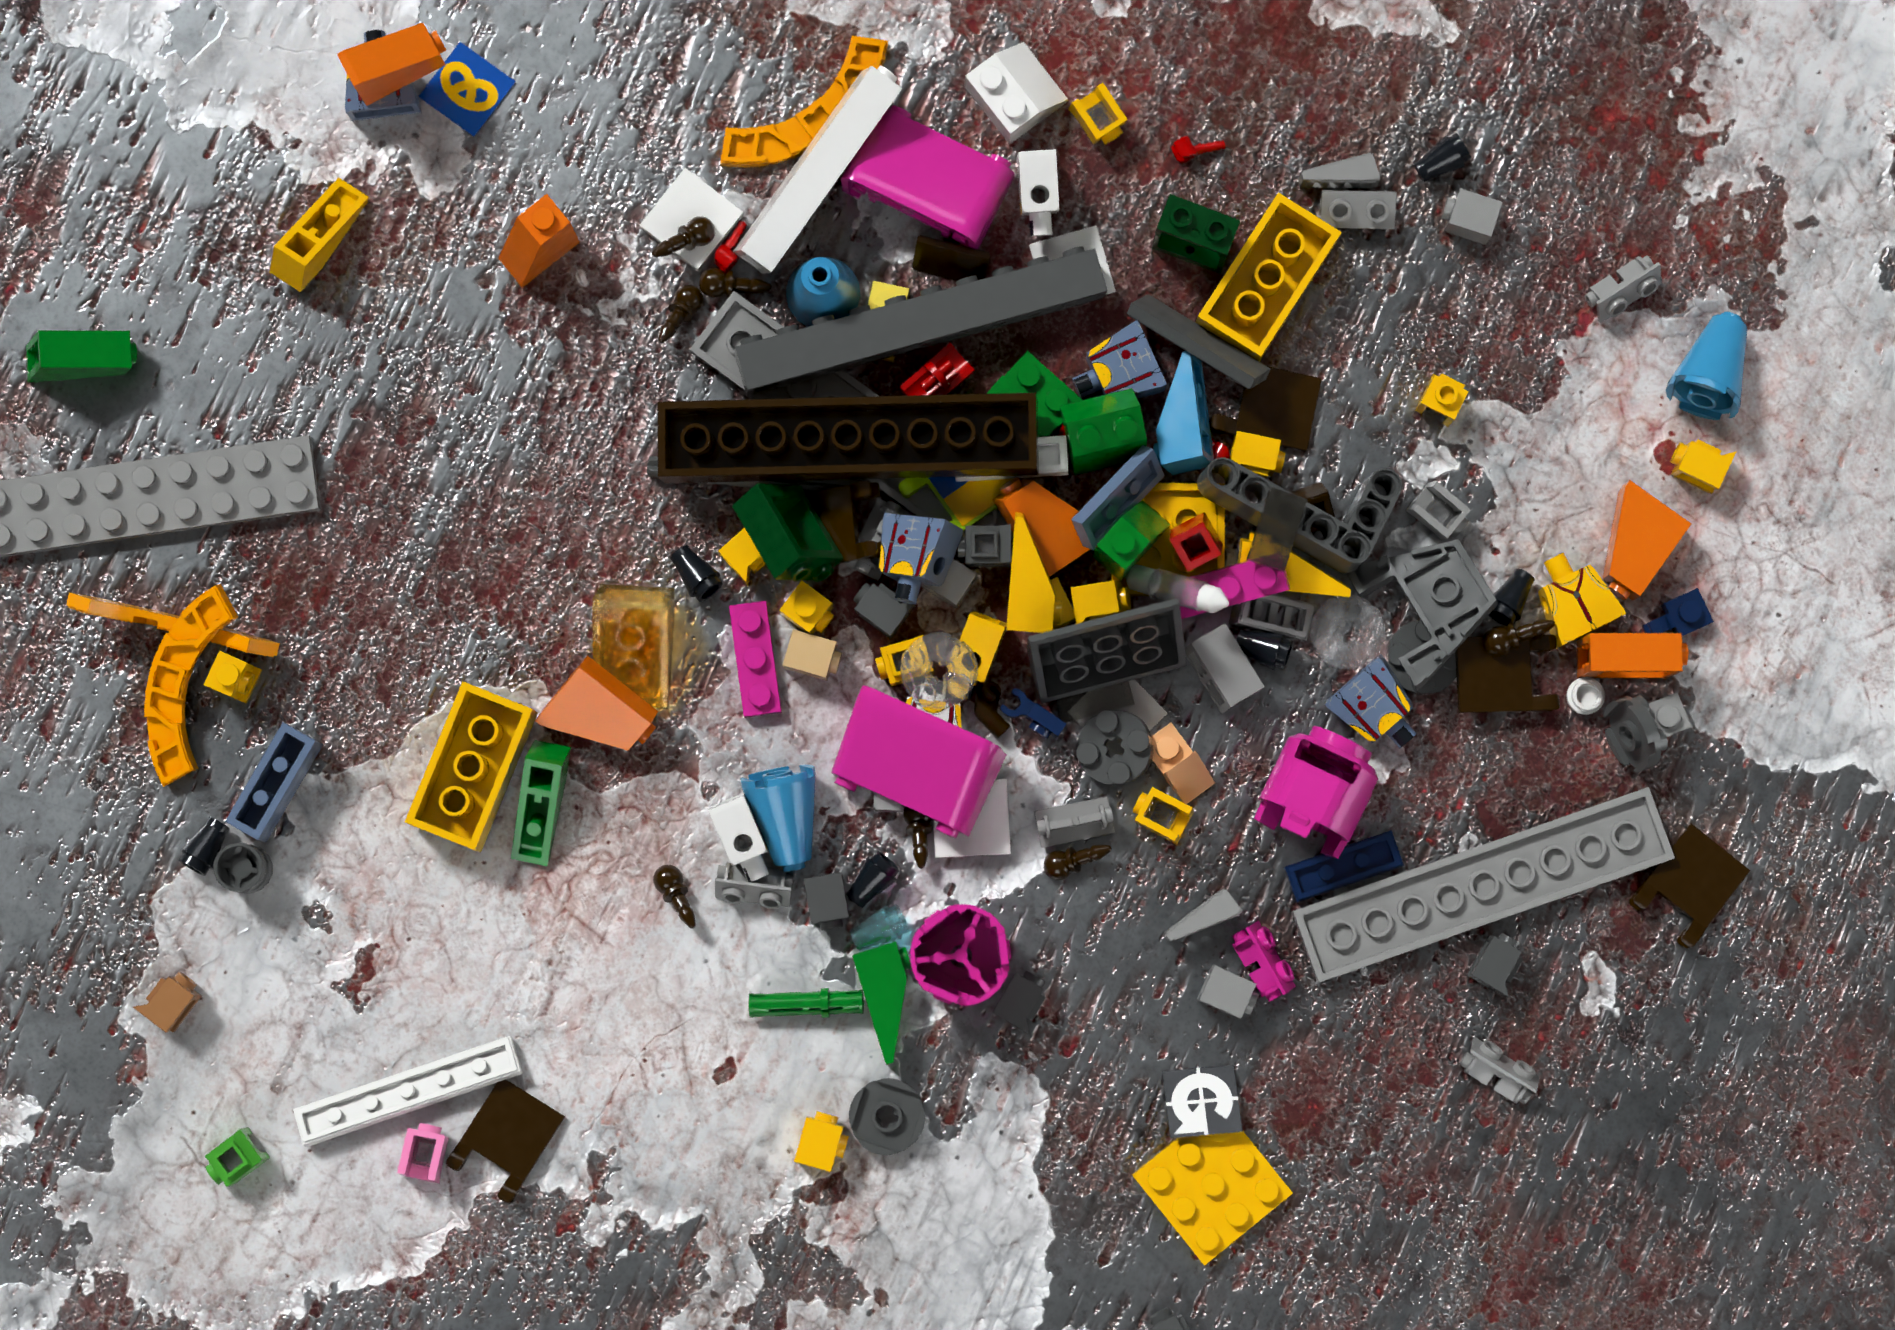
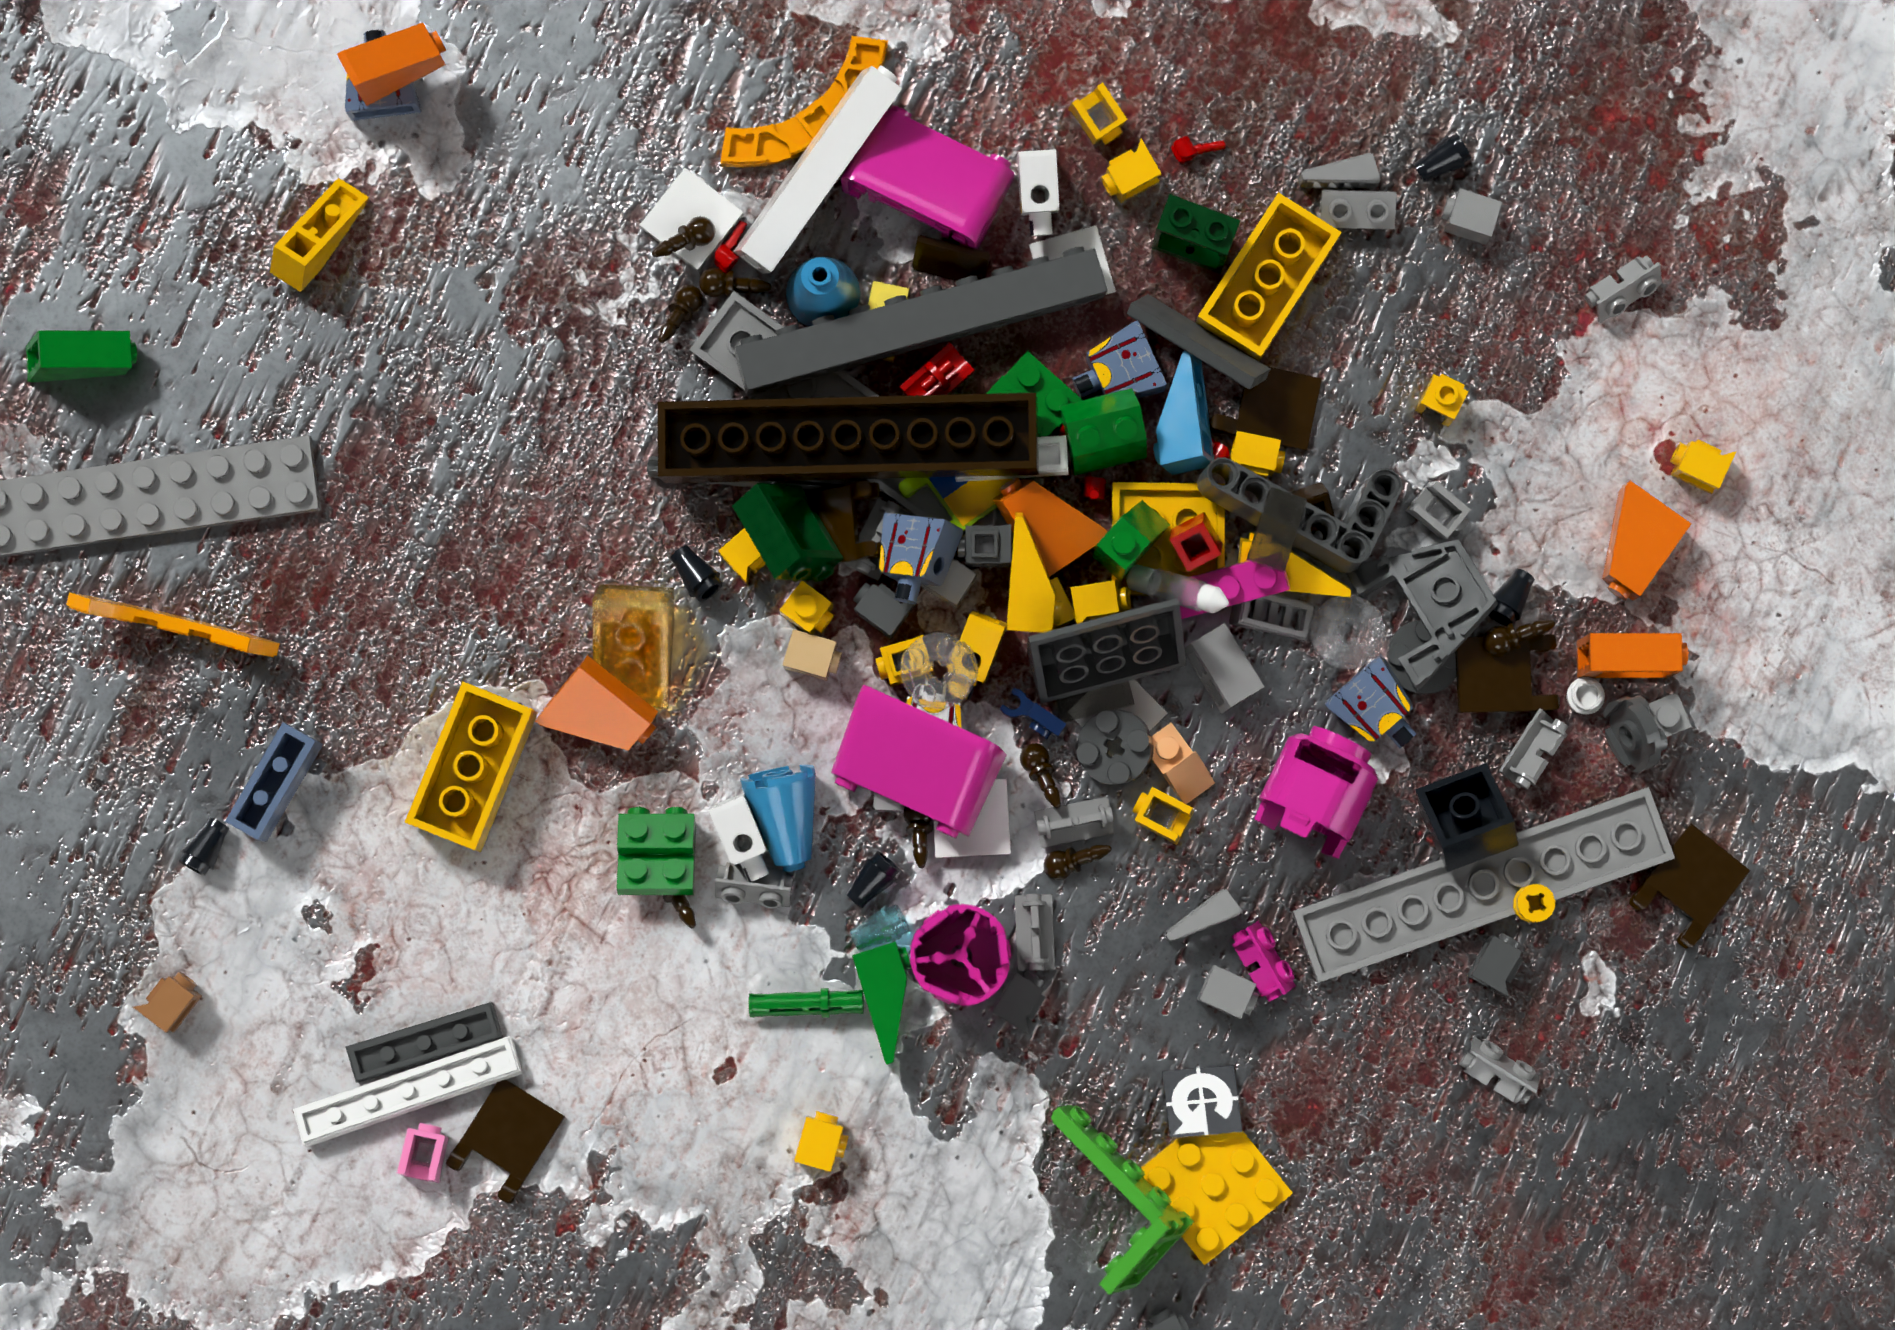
light orange tile [144,584,238,787] -> none
yellow brick [203,650,262,704] -> none
bright green window [205,1127,270,1187] -> none
dark grey wheel [213,843,273,893] -> none
blue sticker [418,42,516,137] -> none
orange slope [498,194,580,288] -> none
green slope [510,740,571,866] -> none
dark pink plate [729,601,782,718] -> none
dark grey brick [804,872,850,930] -> none
dark grey plate [849,1078,925,1155] -> none
white slope [965,42,1068,145] -> none
dark brown arm [974,681,1011,739] -> none
sand blue plate [1071,445,1165,550] -> none
black cone [1236,629,1293,670] -> none
dark blue tile [1284,830,1404,903] -> none
yellow torso [1538,553,1626,649] -> none
dark blue plate [1642,588,1714,636] -> none
dark azure cone [1665,312,1747,420] -> none
none -> dark grey tile [346,1002,503,1083]
none -> green plate [616,807,696,895]
none -> light grey hinge [1014,894,1055,971]
none -> dark brown bar [1020,743,1061,808]
none -> bright green bracket [1051,1105,1195,1295]
none -> red hand [1082,477,1107,500]
none -> yellow window [1101,138,1161,203]
none -> black brick [1415,763,1519,872]
none -> light grey hinge [1499,708,1568,790]
none -> yellow wheel [1513,884,1555,923]

